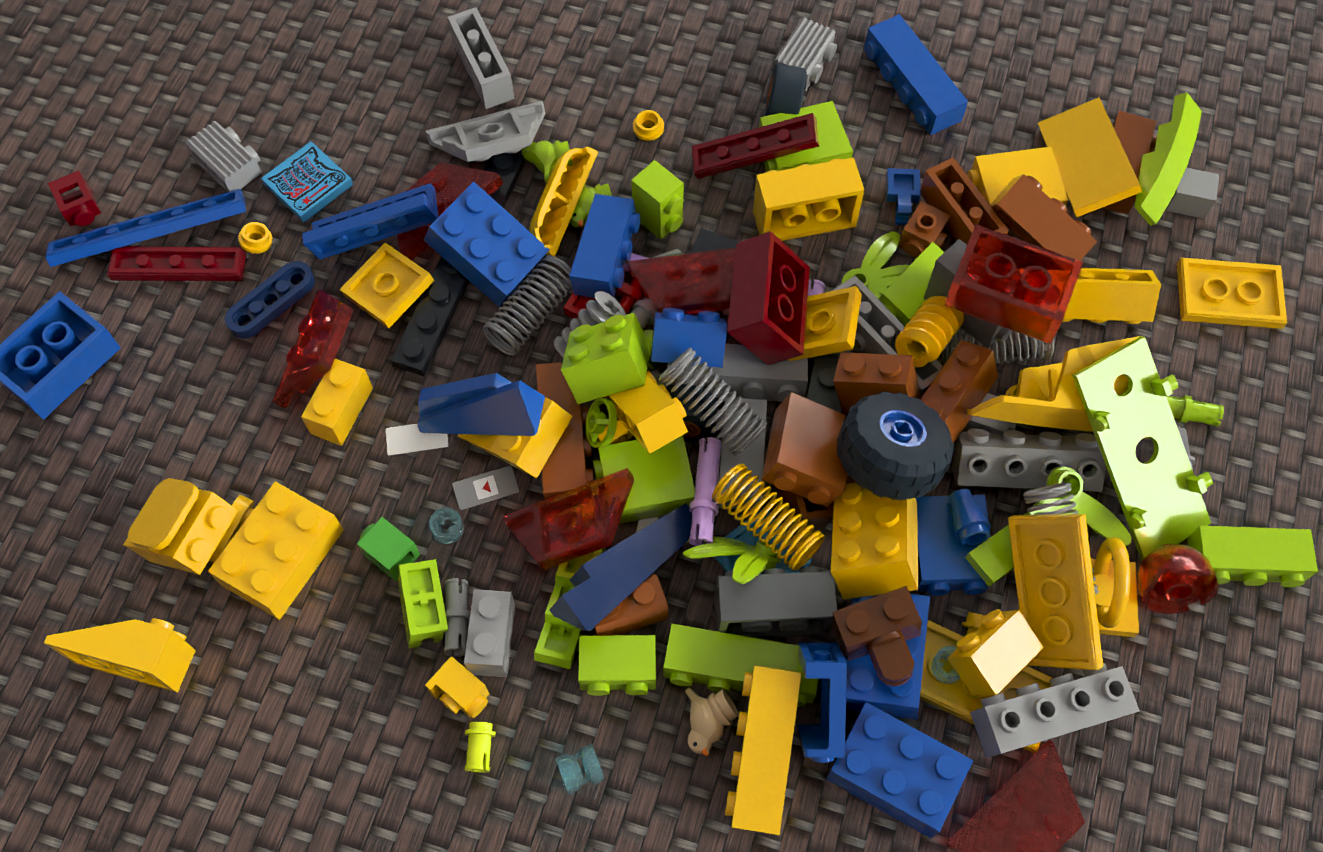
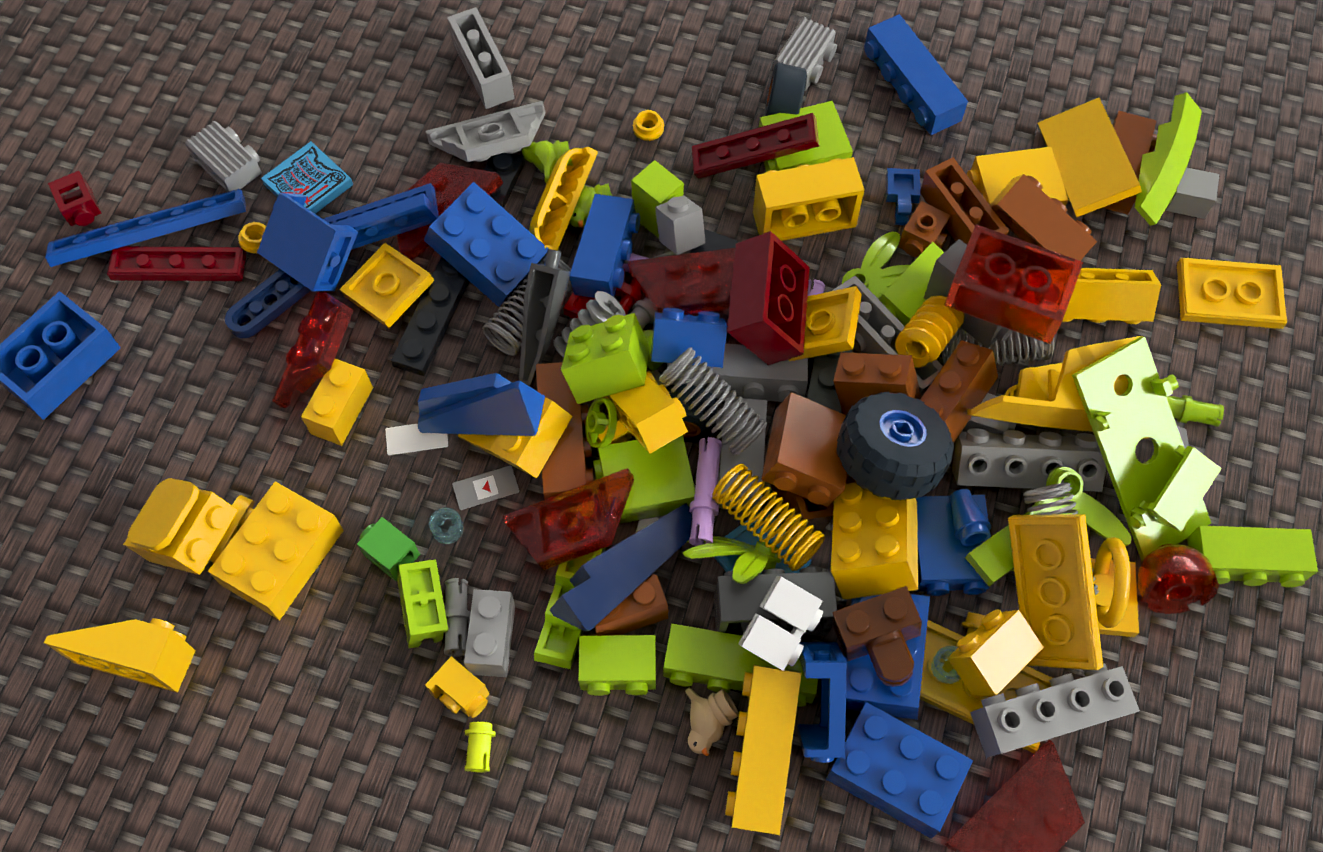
clear light blue wheel [555,743,605,795] -> none
none -> blue panel [257,193,358,291]
none -> dark grey piece [519,249,571,387]
none -> light grey brick [655,195,705,255]
none -> white piece [738,576,823,671]
none -> hinge [1139,445,1222,531]

